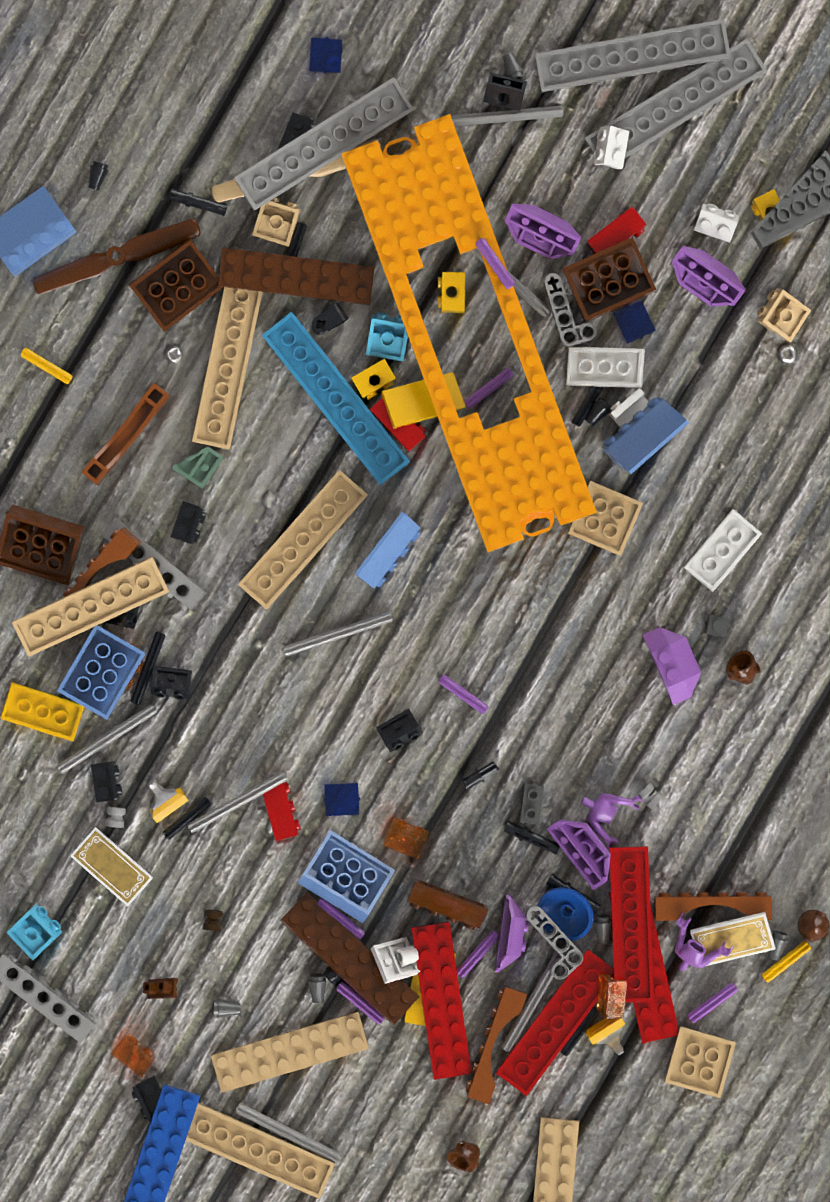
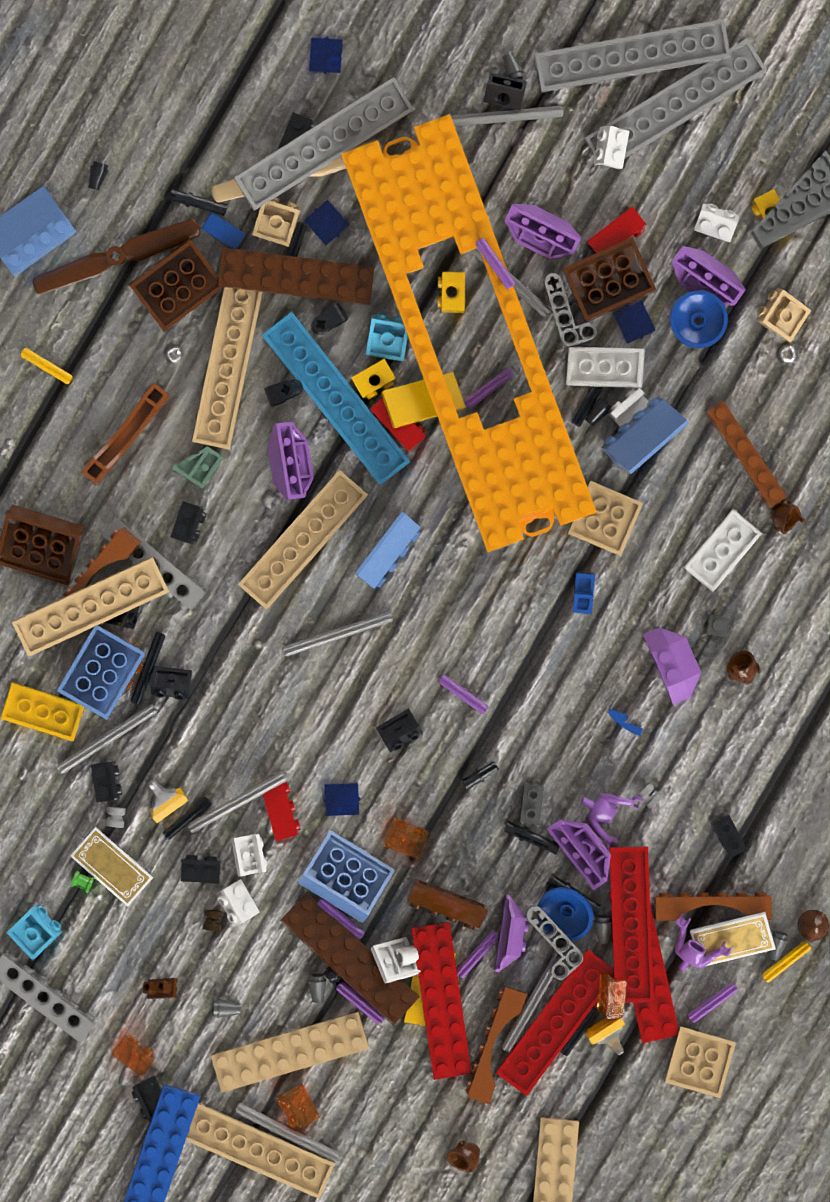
none -> bright green bush [70,870,95,893]
none -> black bracket [181,855,221,884]
none -> blue slope [201,213,245,249]
none -> white bracket [216,879,260,926]
none -> white bracket [231,834,267,876]
none -> black piece [264,379,303,407]
none -> medium lavender wedge [268,422,314,500]
none -> clear orange bracket [277,1083,320,1130]
none -> clear blue piece [304,200,349,245]
none -> blue slope [572,572,595,614]
none -> blue slope [607,709,643,736]
none -> blue dish [670,290,728,348]
none -> dark orange arch [705,401,787,509]
none -> black brick [710,814,747,858]
none -> reddish brown helmet [770,500,805,534]

